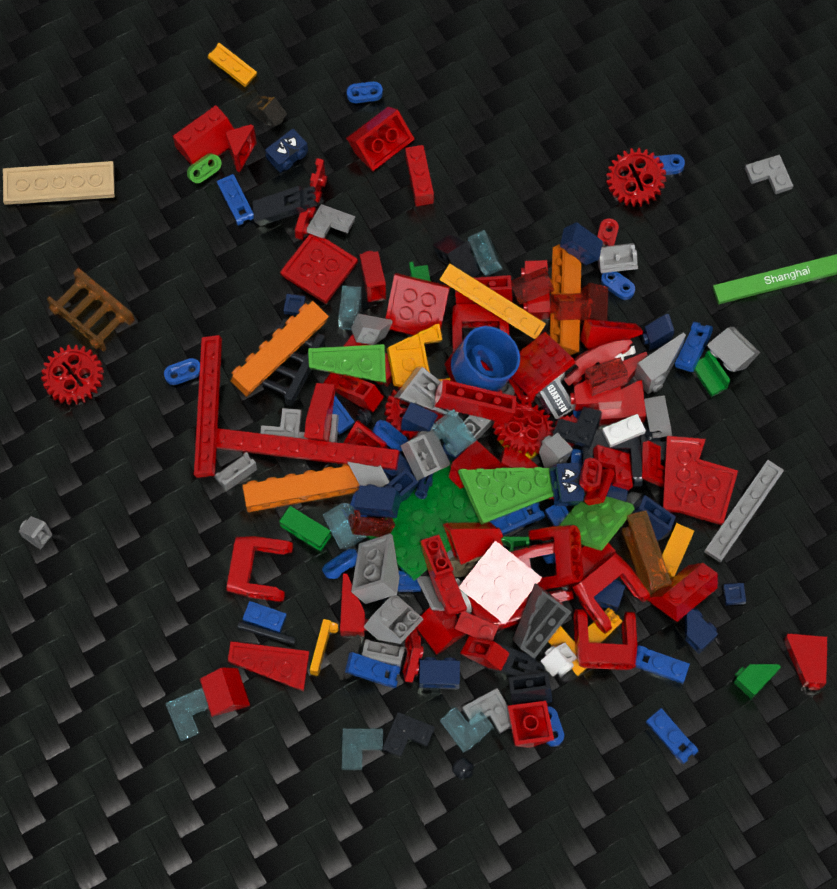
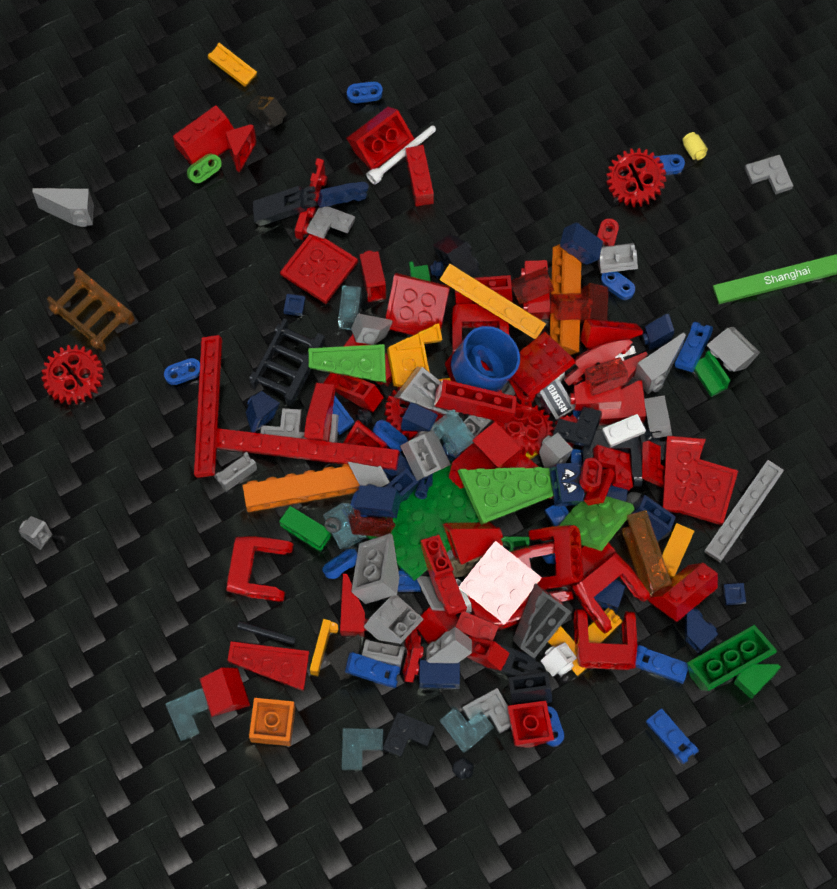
tan plate [3,161,115,205] -> none
blue plate [217,174,254,226] -> none
orange brick [231,301,329,397] -> none
blue plate [243,601,287,633] -> none
dark blue brick [265,129,308,173] -> none
clear light blue brick [468,230,503,277] -> none
blue plate [490,502,545,535] -> none
red slope [784,634,827,690] -> none
none -> light grey slope [32,188,94,227]
none -> dark blue slope [246,391,280,433]
none -> orange brick [249,698,296,746]
none -> dark blue hinge [317,182,369,208]
none -> dark grey hinge [325,517,342,533]
none -> white piece [366,126,436,185]
none -> light grey slope [426,627,472,663]
none -> dark blue plate [430,260,444,279]
none -> red slope [473,422,521,468]
none -> light yellow brick [682,132,708,160]
none -> green slope [687,625,777,691]

